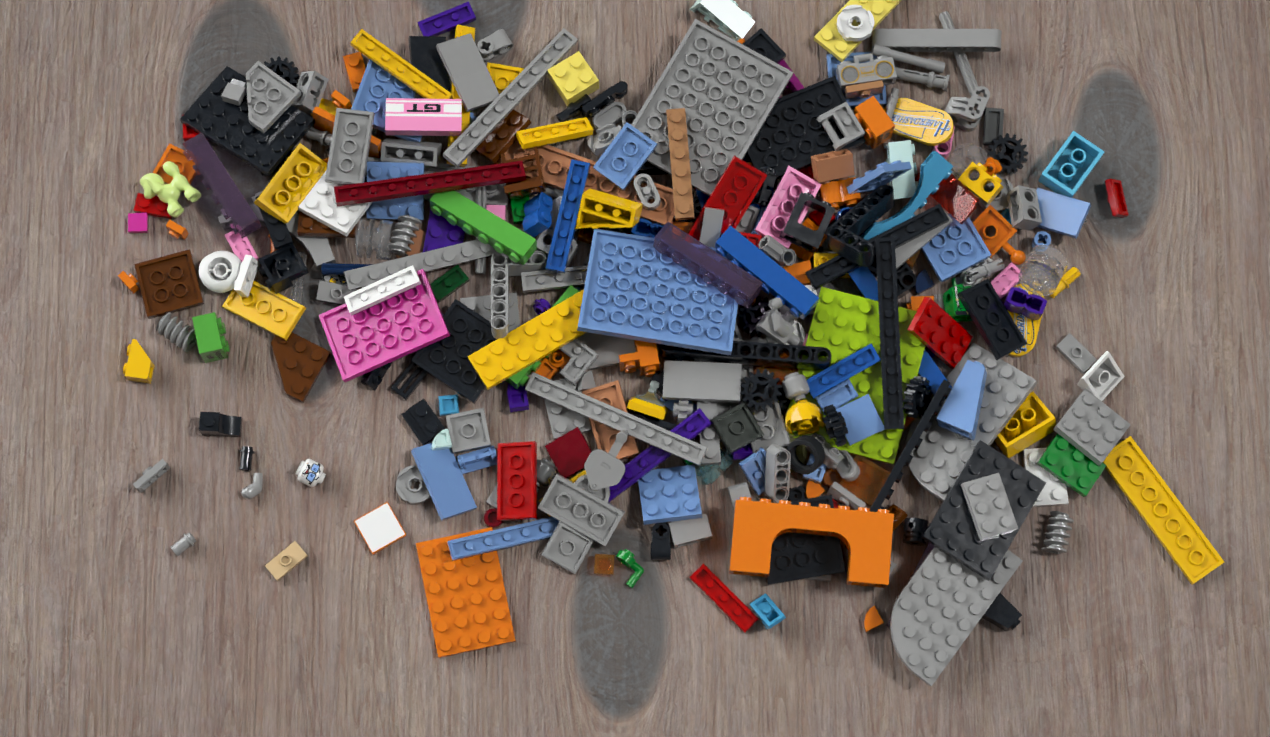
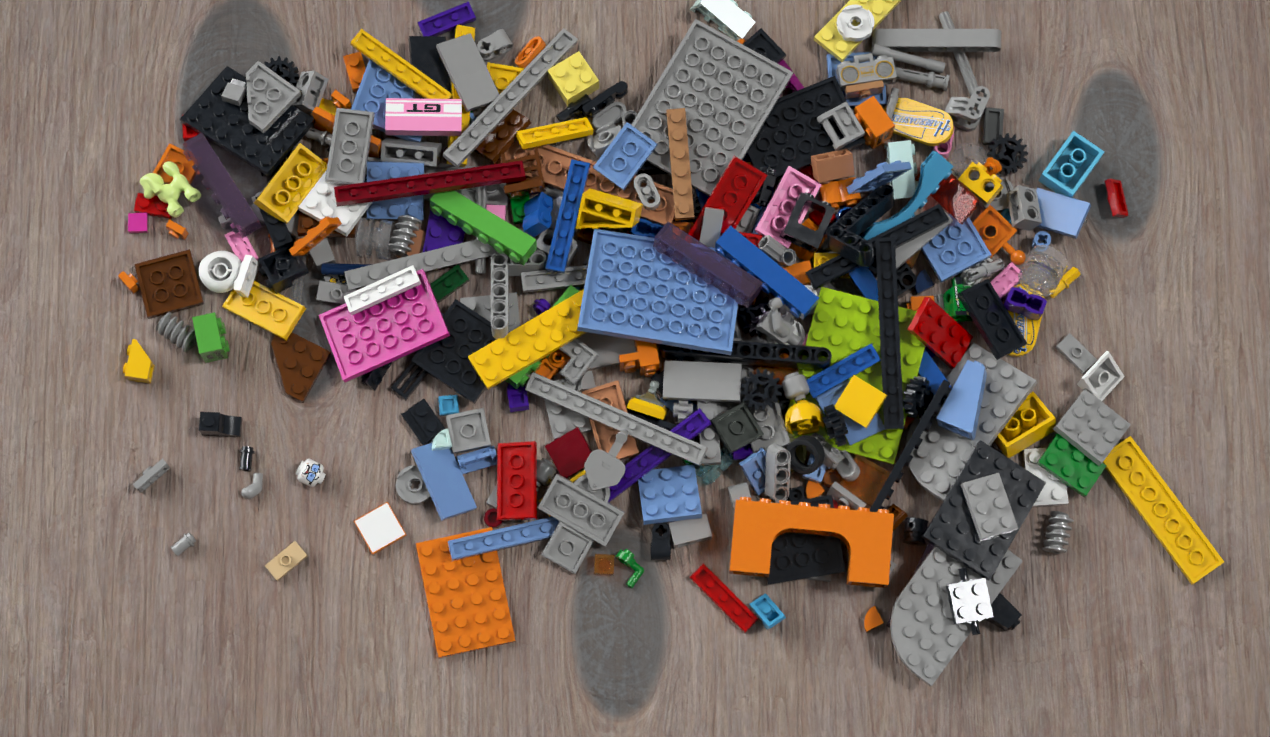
none -> orange plate [289,217,342,256]
none -> orange plate [515,36,546,69]
none -> yellow tile [834,375,887,428]
none -> plate [946,567,994,636]

